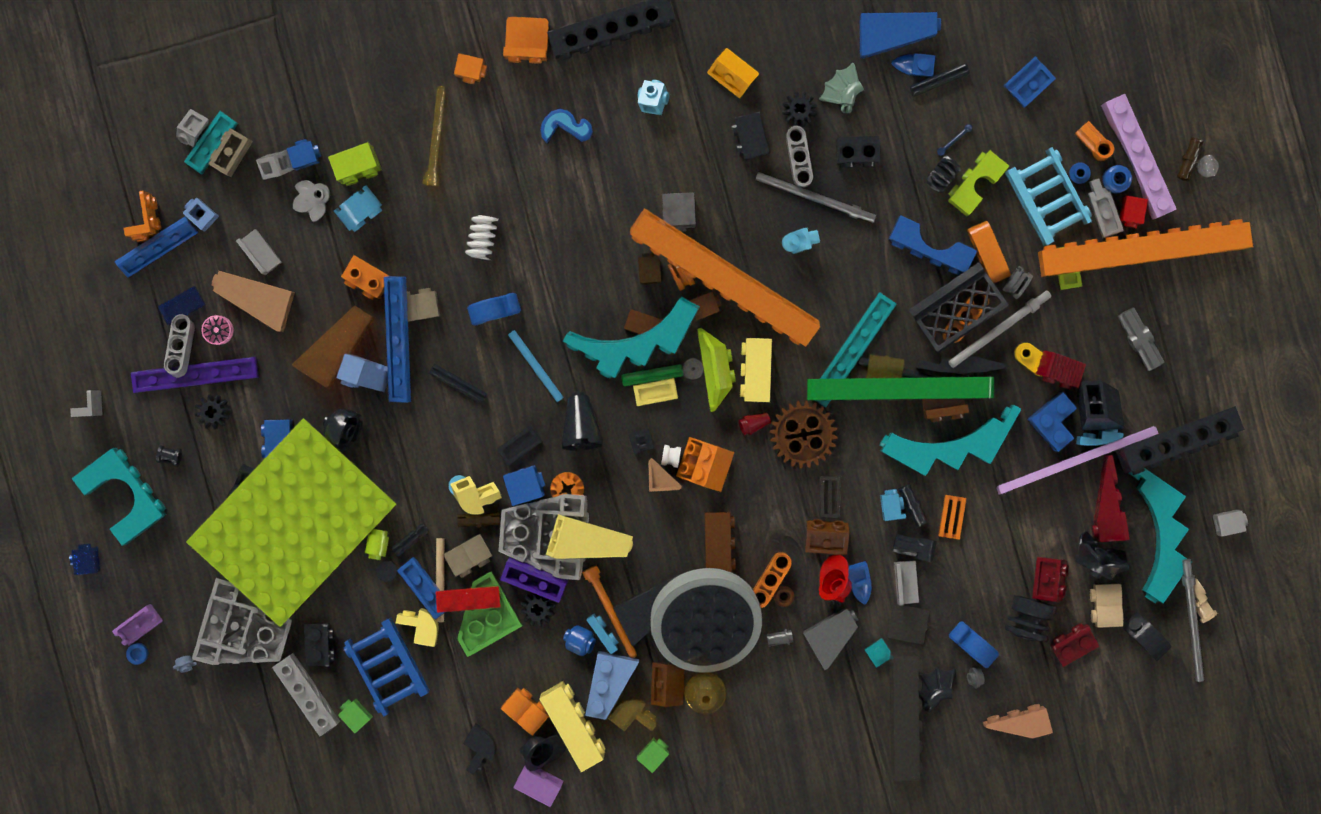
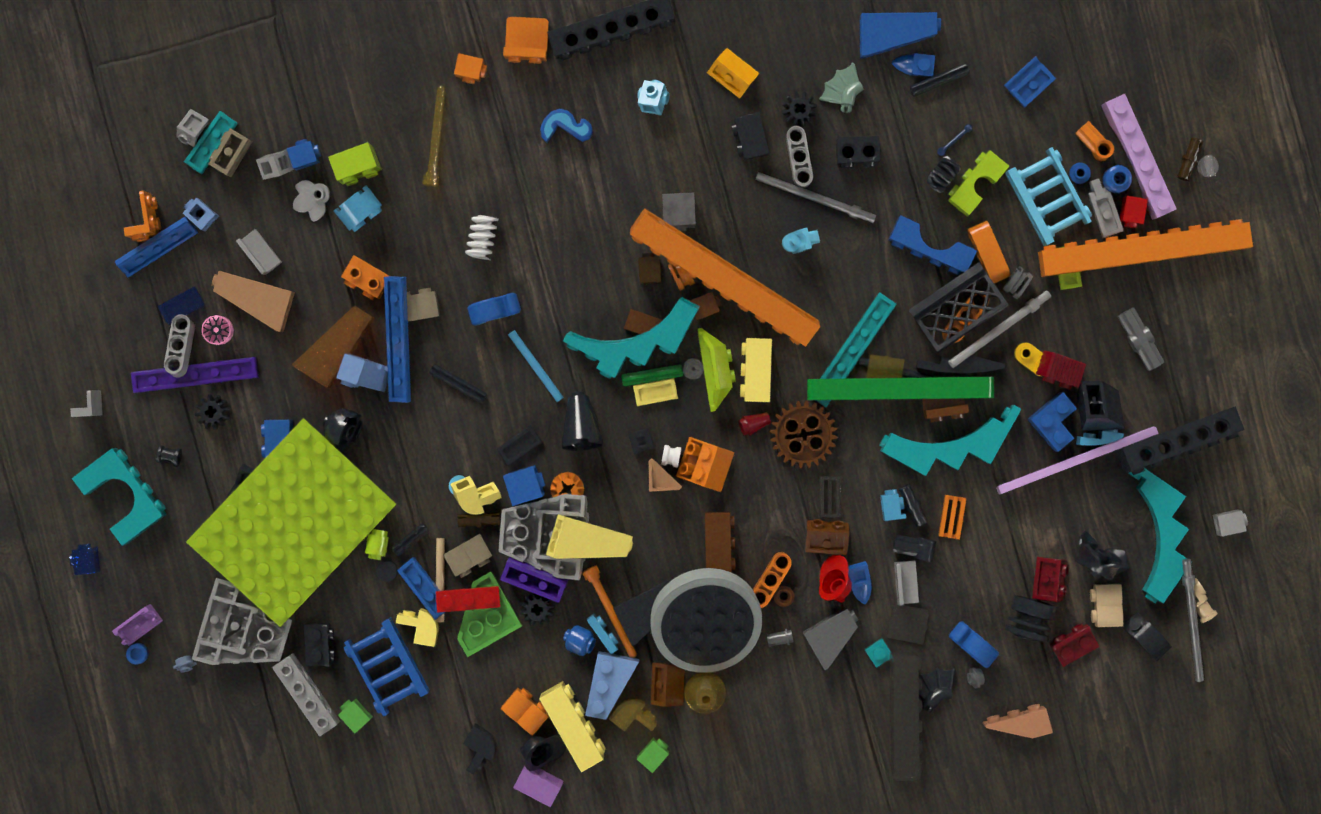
dark red wedge [1091,455,1130,542] -> none

